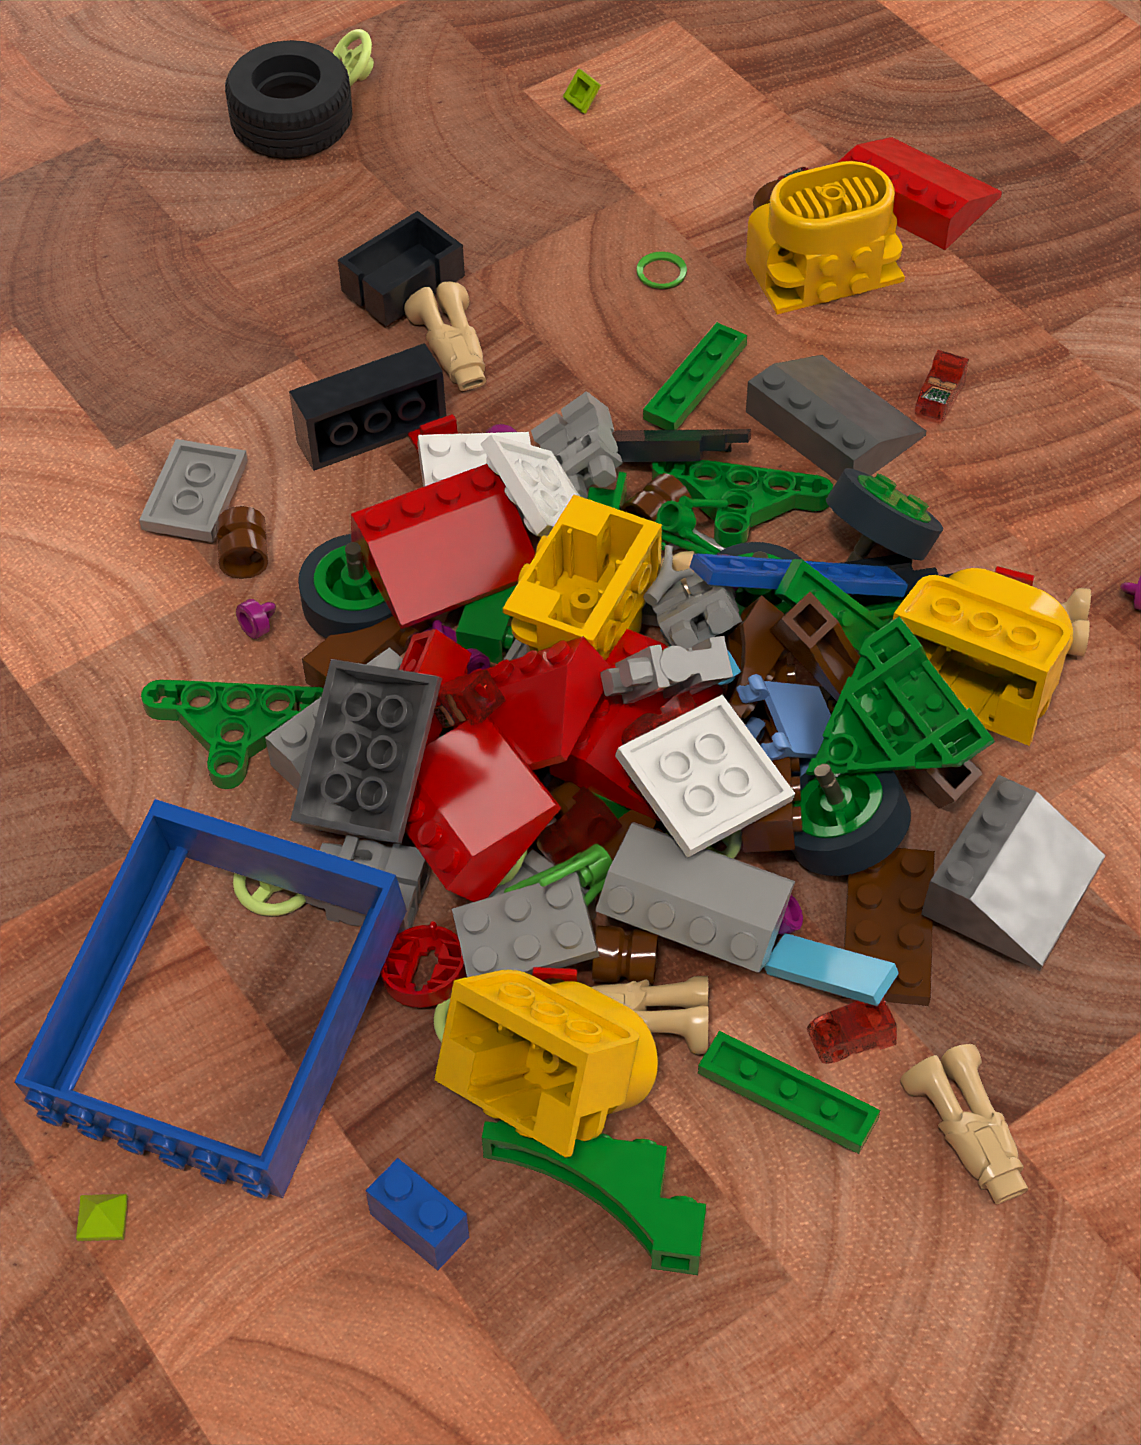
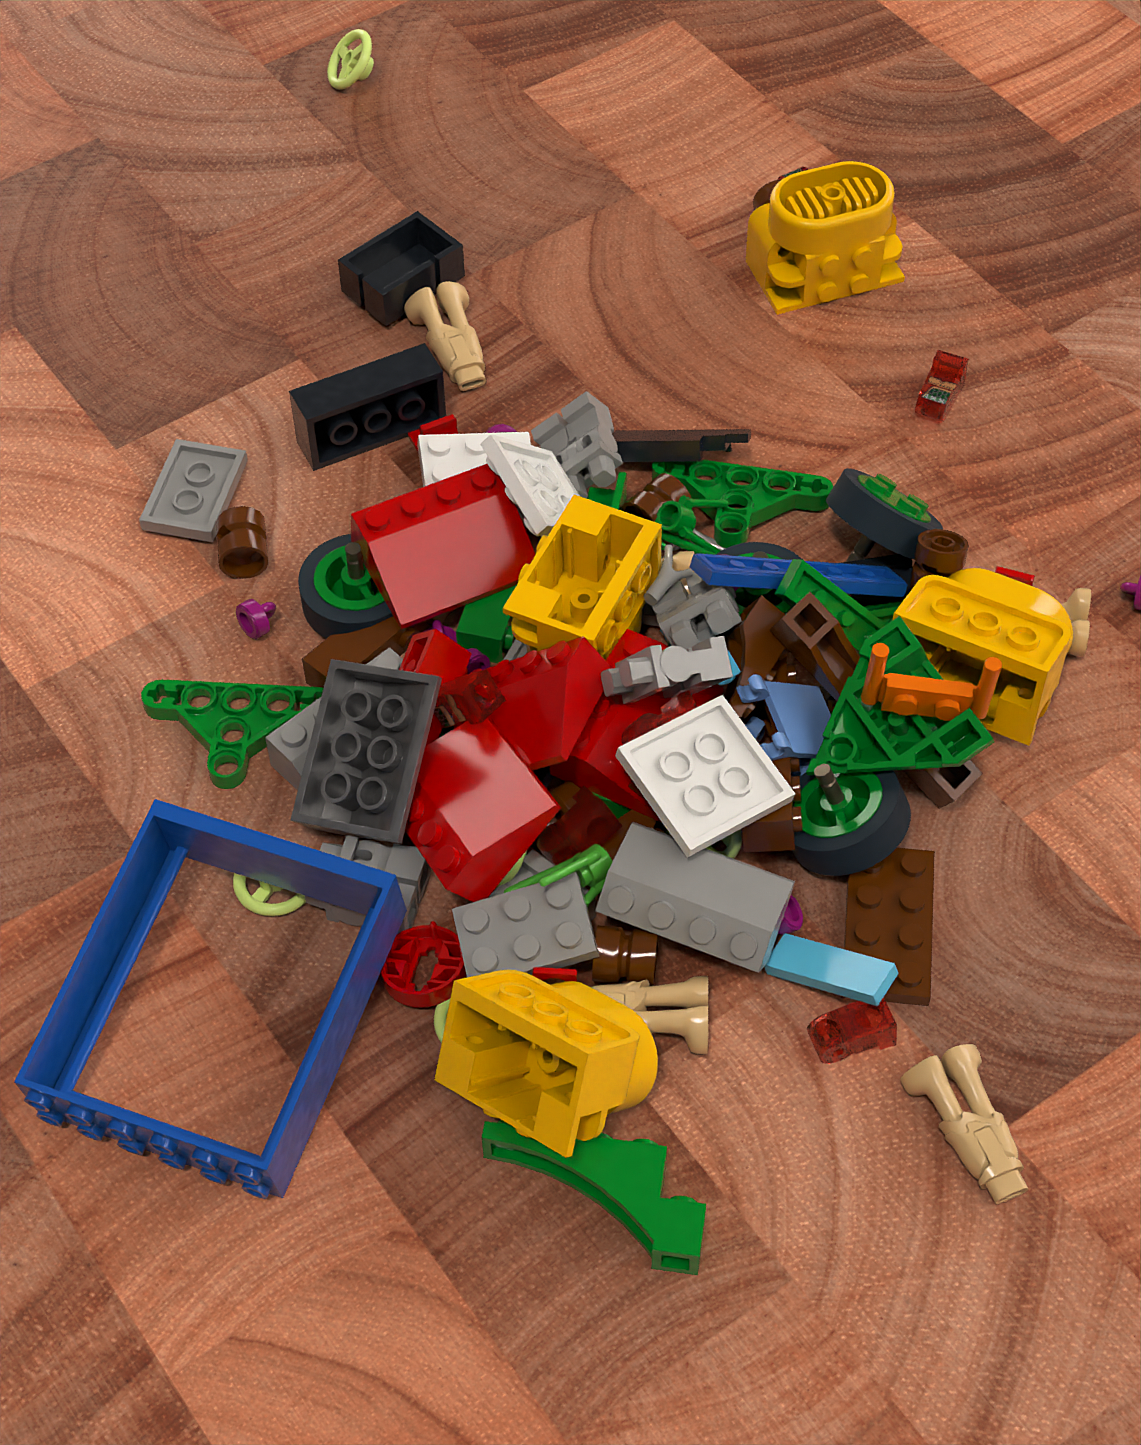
lime slope [76,1194,128,1241] -> none
black tyre [225,40,353,159] -> none
blue brick [365,1158,469,1270] -> none
lime slope [563,68,601,114] -> none
bright green piece [637,252,687,289] -> none
green plate [643,322,747,430] -> none
green plate [698,1031,881,1154] -> none
dark grey slope [746,355,927,481] -> none
red slope [837,137,1002,250] -> none
slope [921,775,1105,971] -> none
none -> orange plate [861,643,1002,721]
none -> reddish brown wheel [909,529,969,590]

